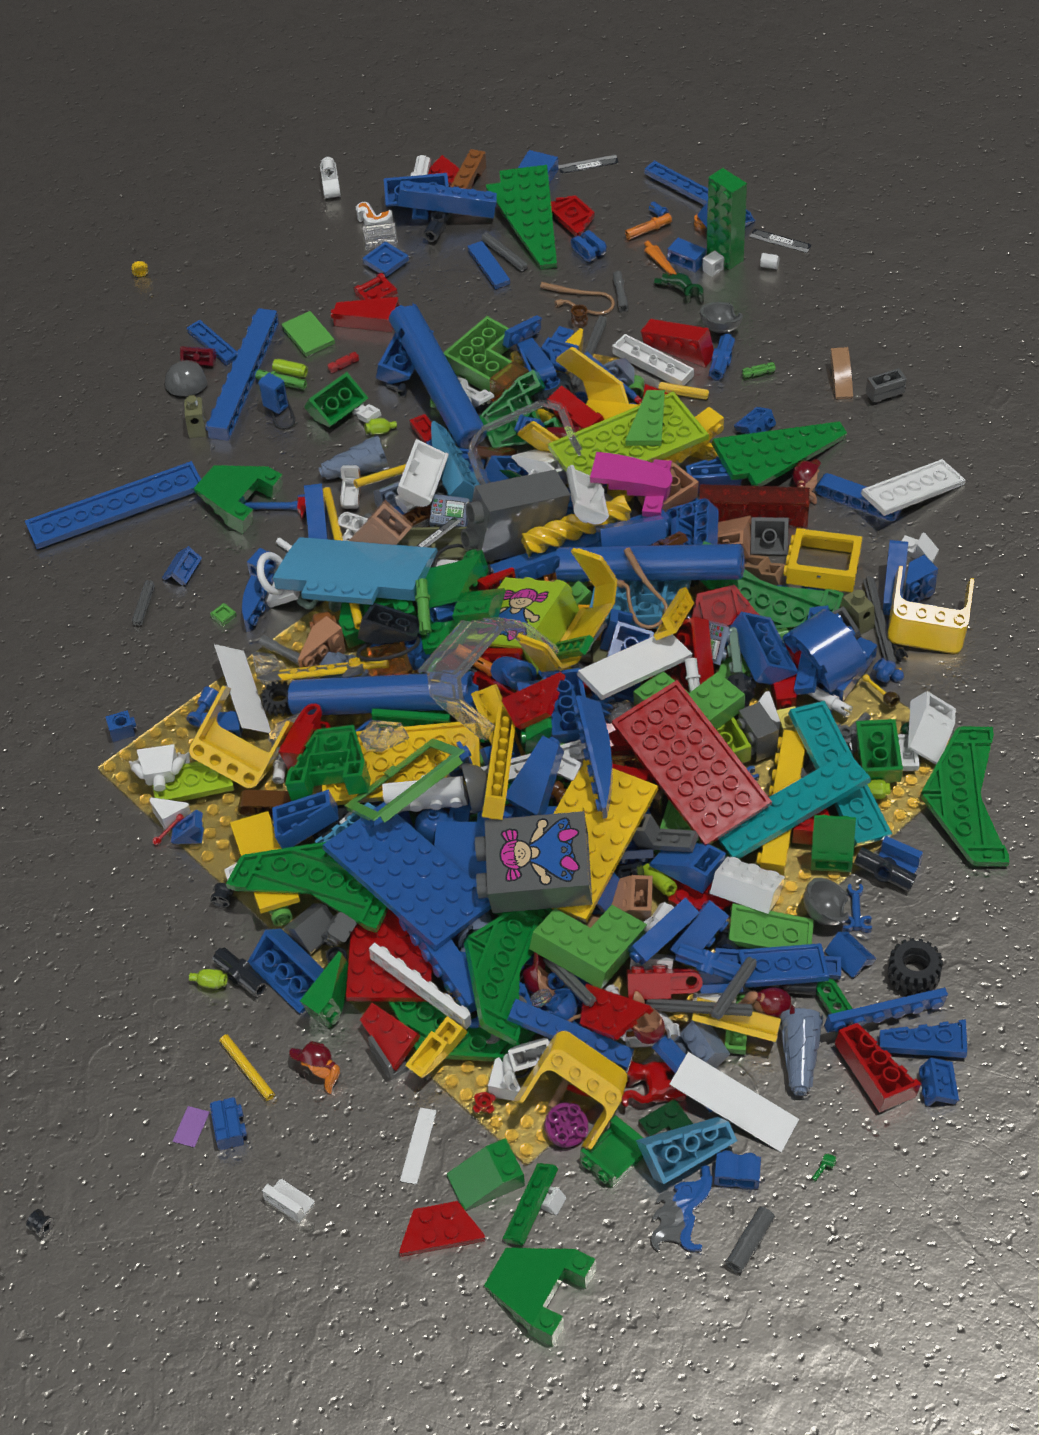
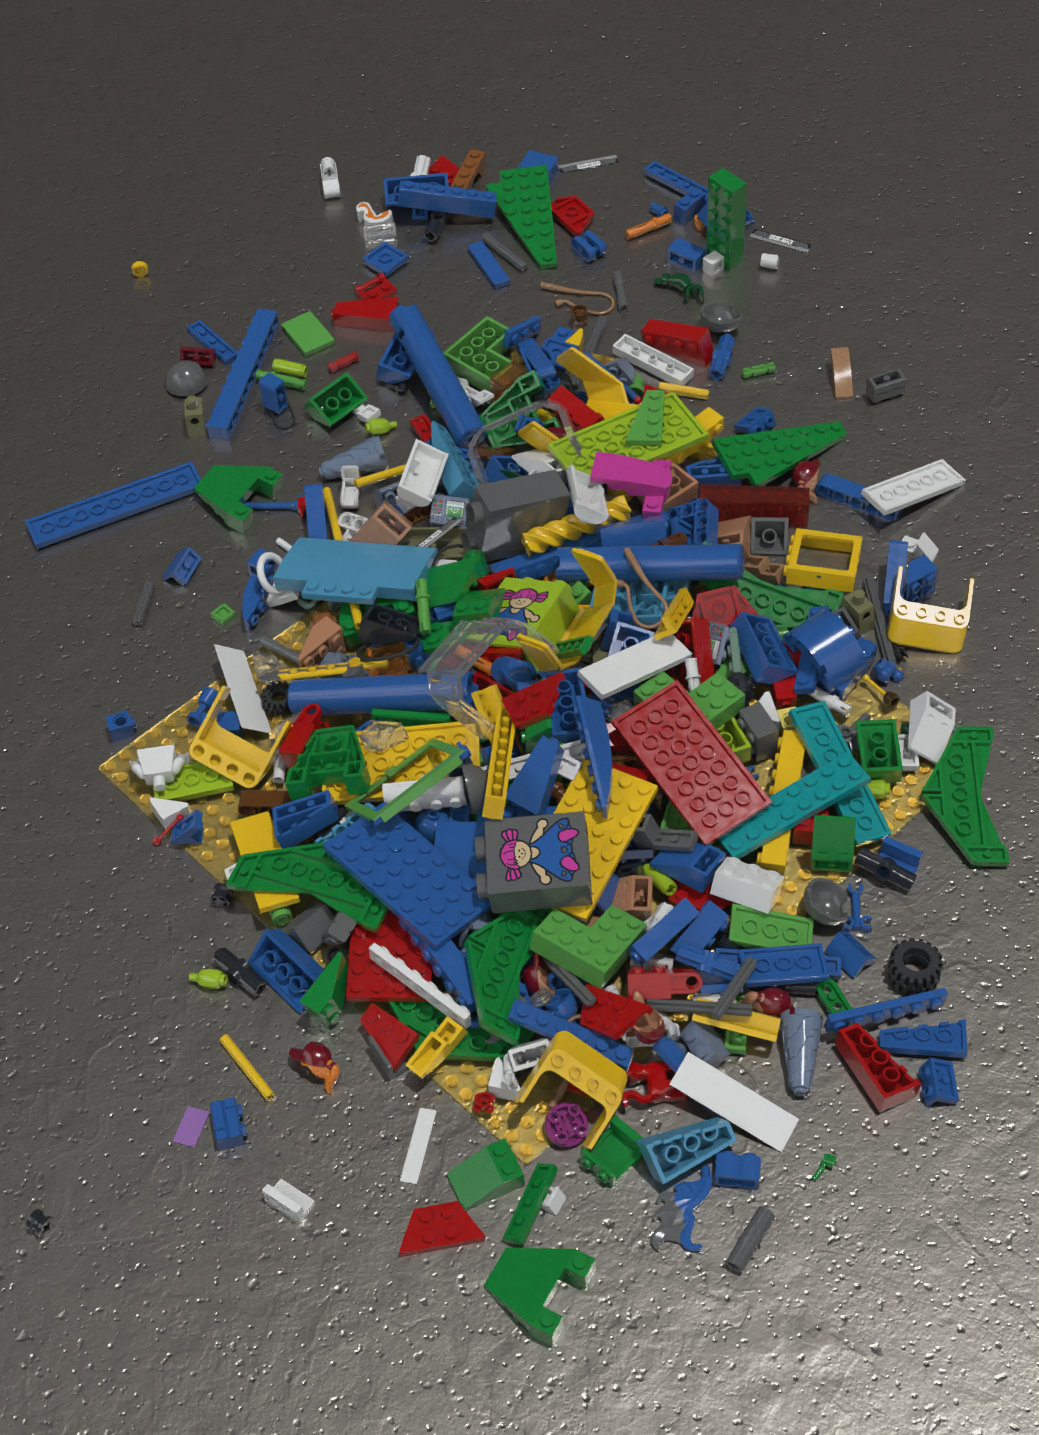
dark green plate [638,1099,693,1137] -> none
orange bar [644,241,676,275] -> none
none -> blue brick [673,188,705,225]

